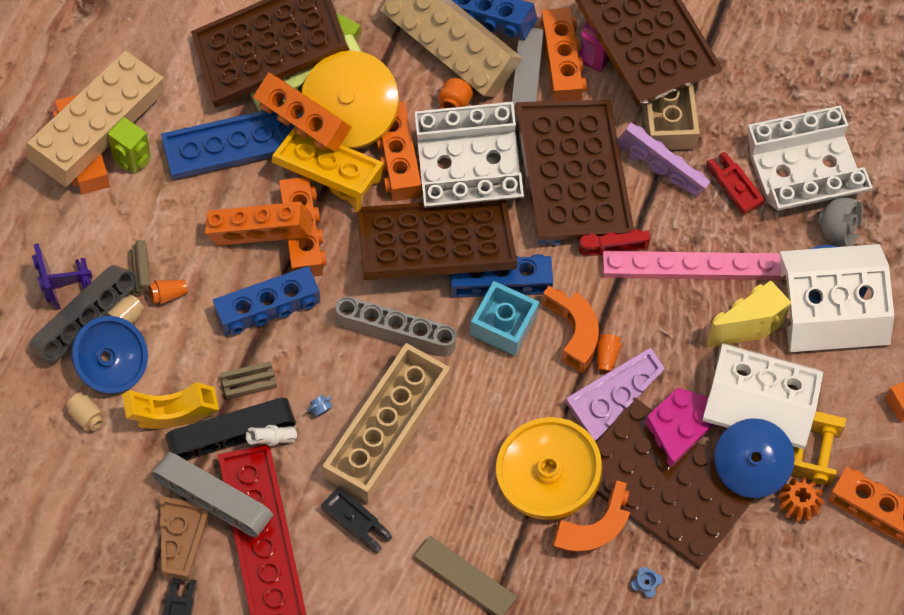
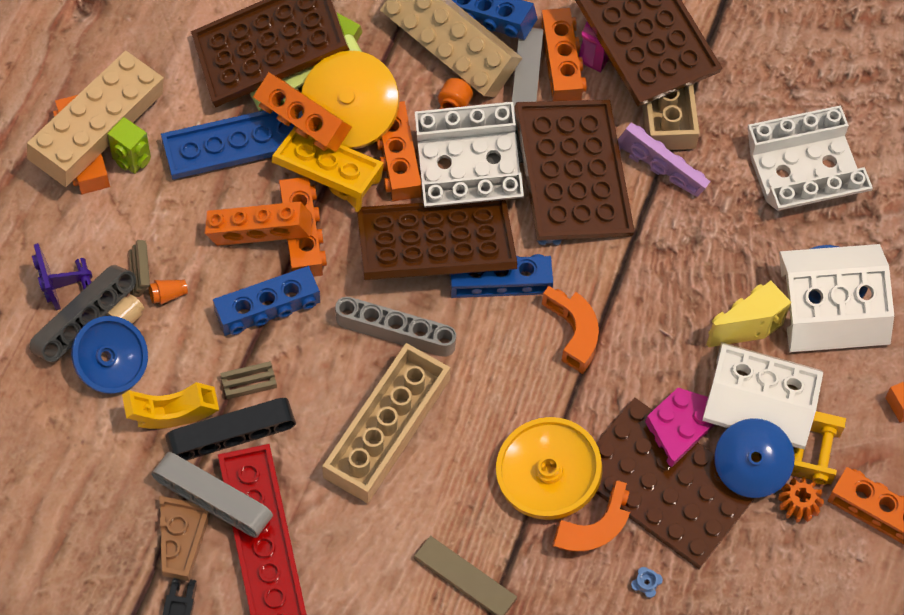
tan brick [66,393,105,431] -> none
white pin [246,425,297,446] -> none
medium blue plate [308,395,334,417] -> none
black hinge [321,487,393,554] -> none
medium azure brick [470,281,540,356] -> none
lavender wing [565,348,665,442] -> none
red hinge [579,229,650,257] -> none
orange cone [597,334,622,374] -> none
bright pink plate [602,251,786,280] -> none
red hinge [706,152,765,215] -> none
light grey cylinder [818,198,863,247] -> none

